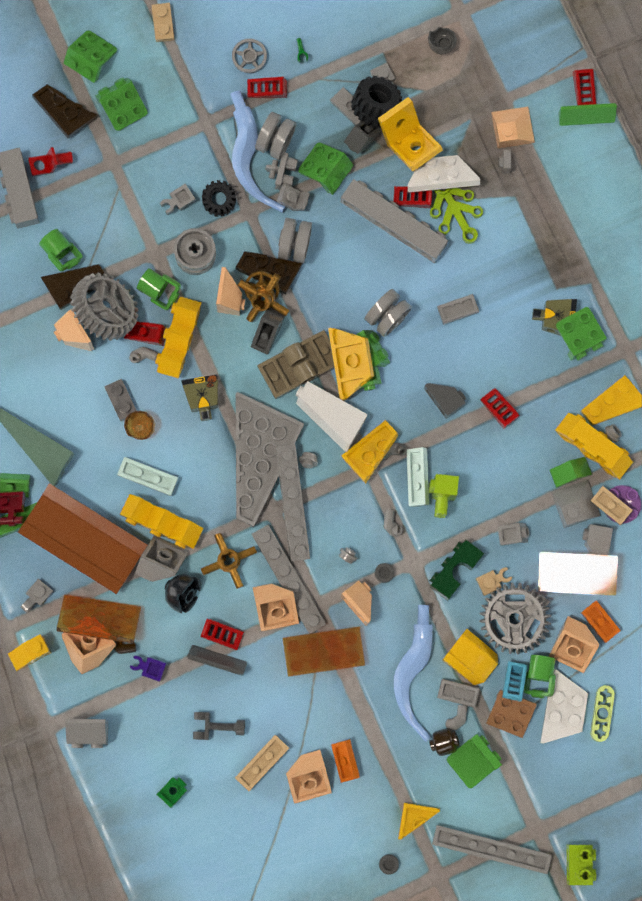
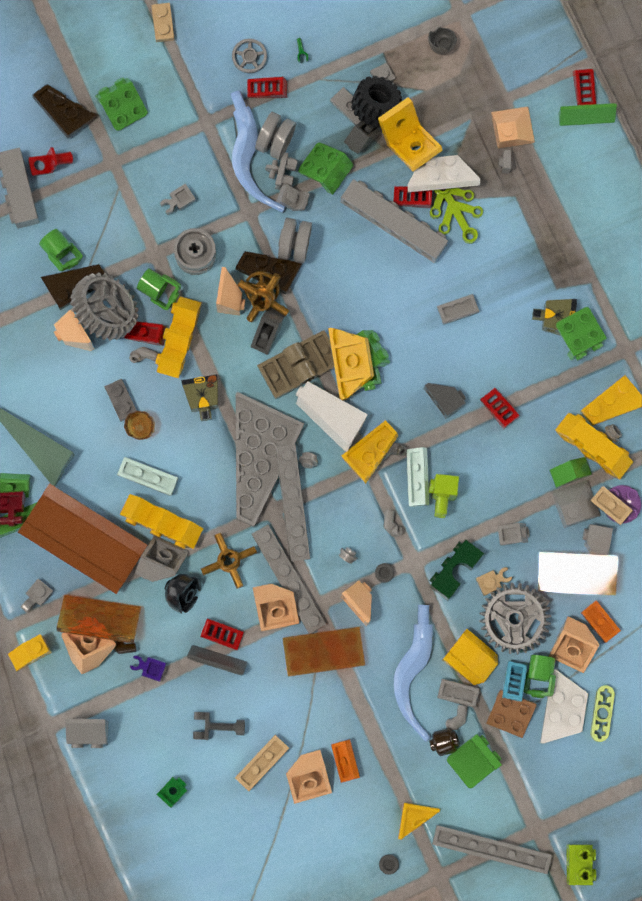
bright green bracket [63,30,117,83] -> none
black tyre [202,180,236,217] -> none
light grey wheel [364,289,412,337] -> none

